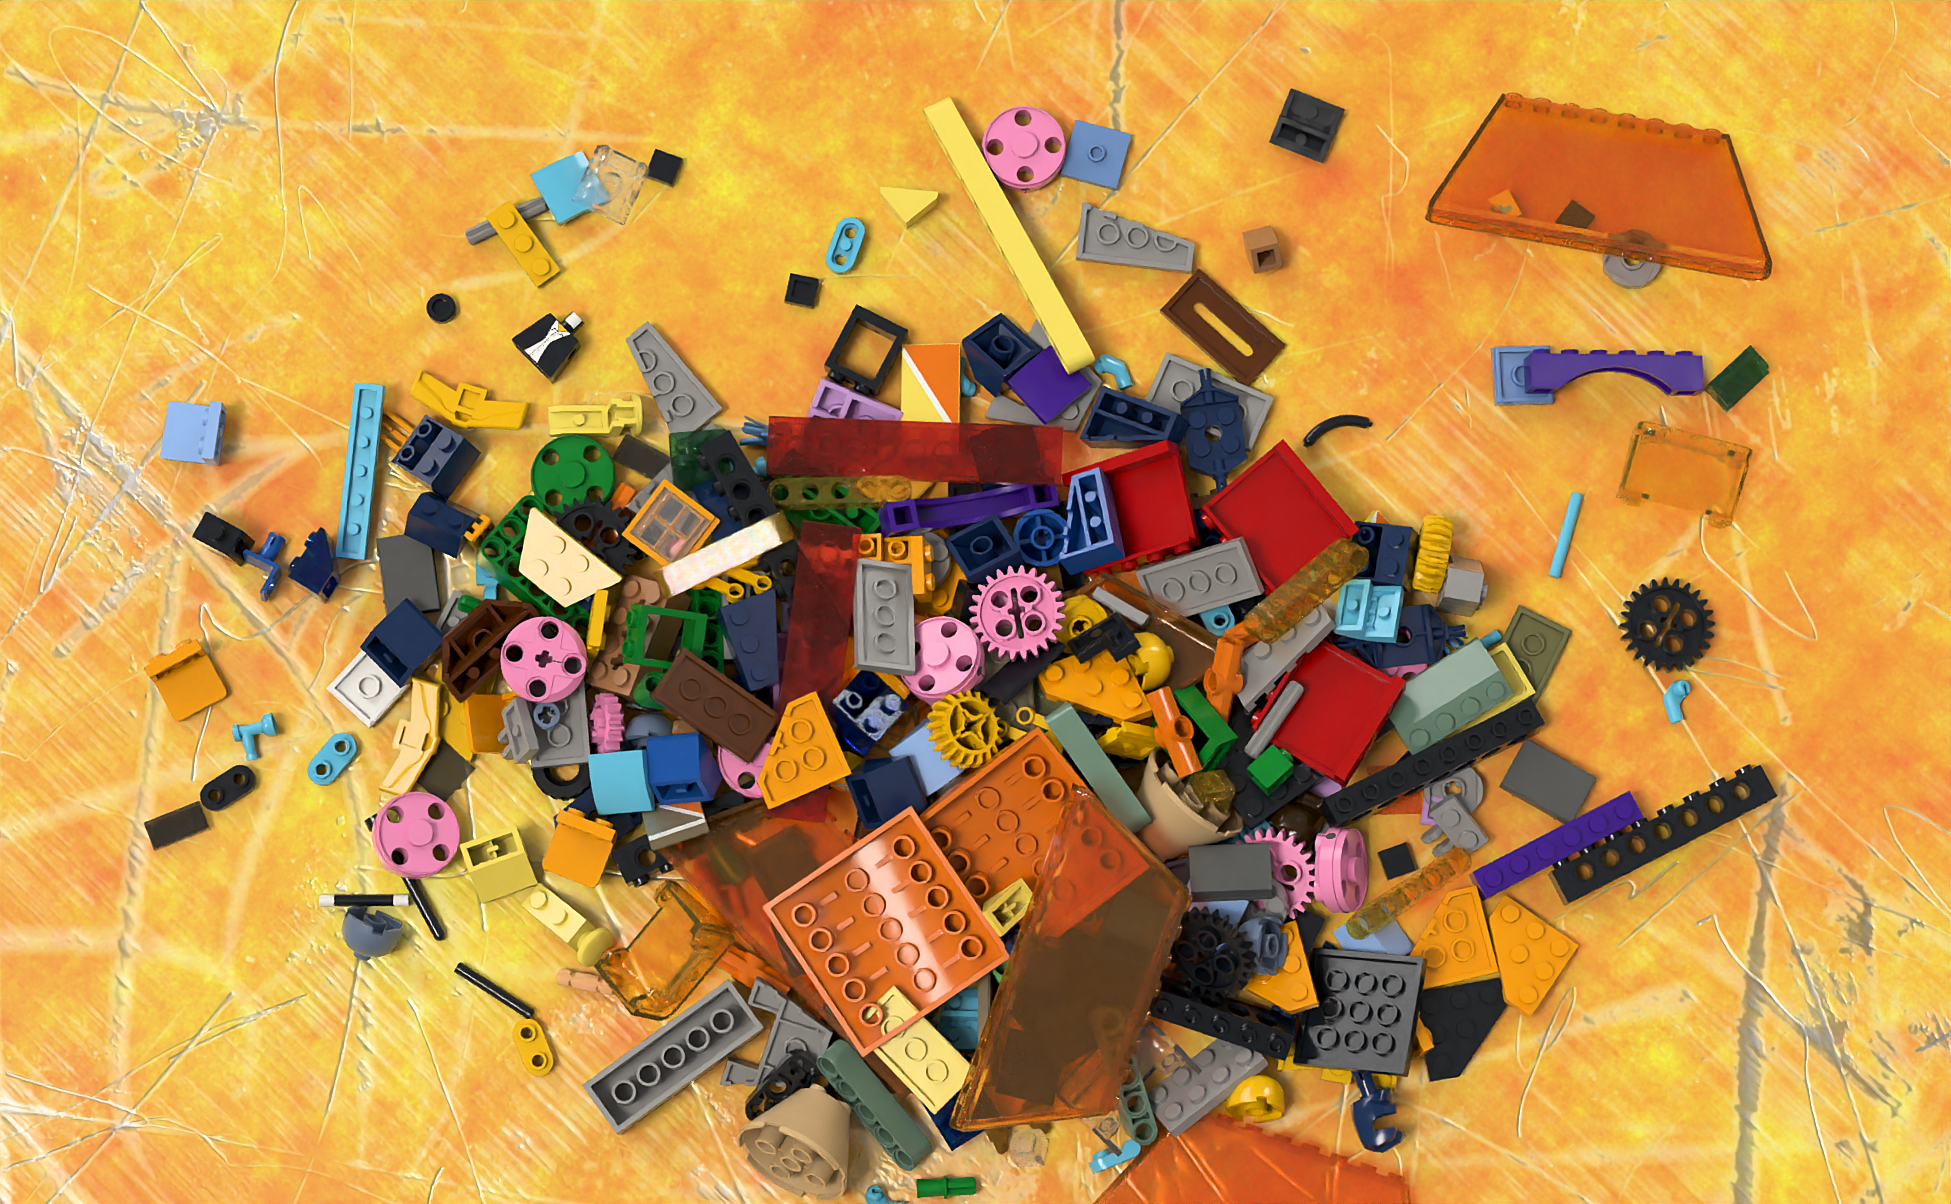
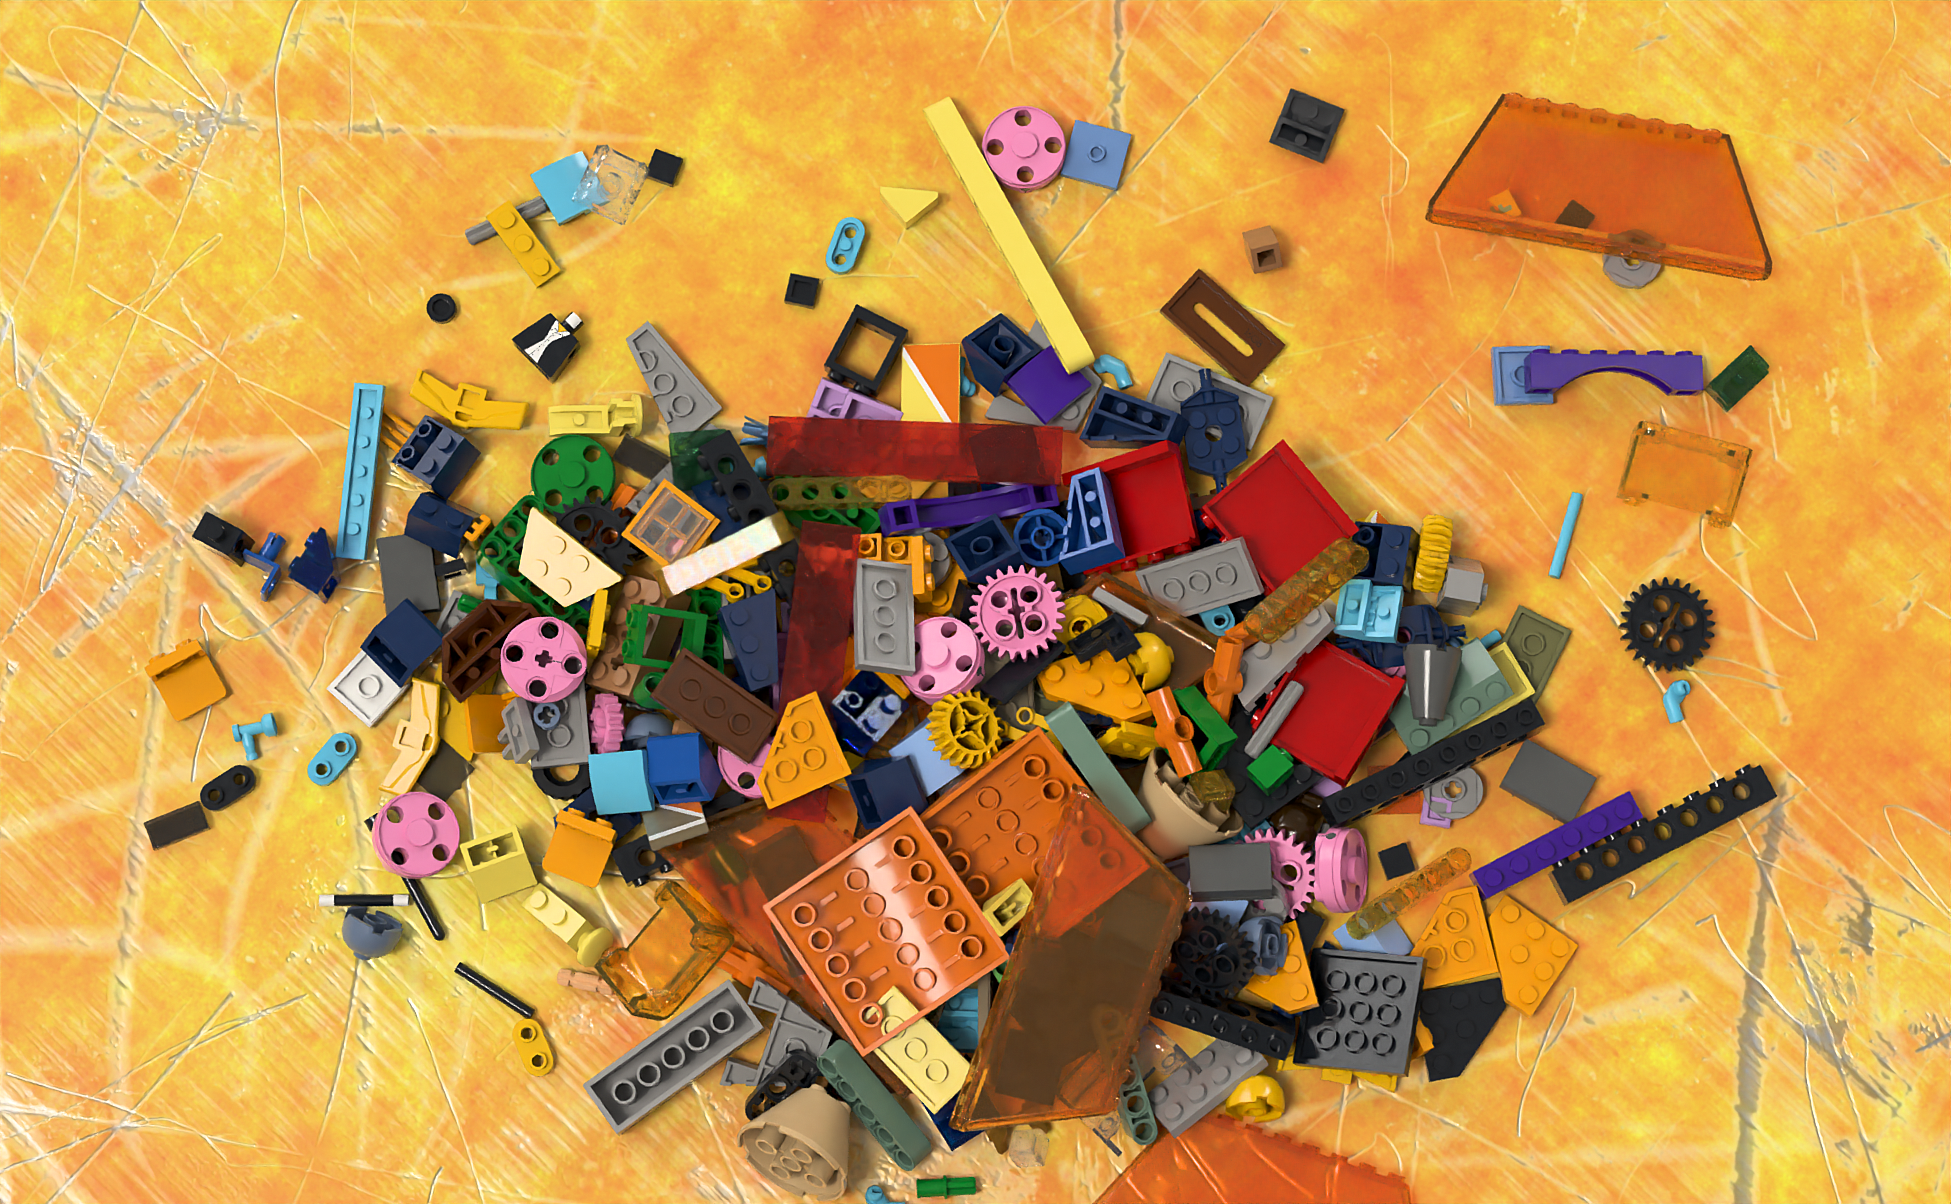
light blue bracket [160,401,227,466] -> none
light grey wing [1076,202,1195,274] -> none
medium azure plate [1089,1139,1141,1174] -> none
black piece [1303,415,1372,448] -> none
dark blue piece [1351,1071,1406,1153] -> none
light grey hinge [1420,793,1489,858] -> none
none -> black tile [434,558,469,582]
none -> dark grey cone [1402,644,1463,727]

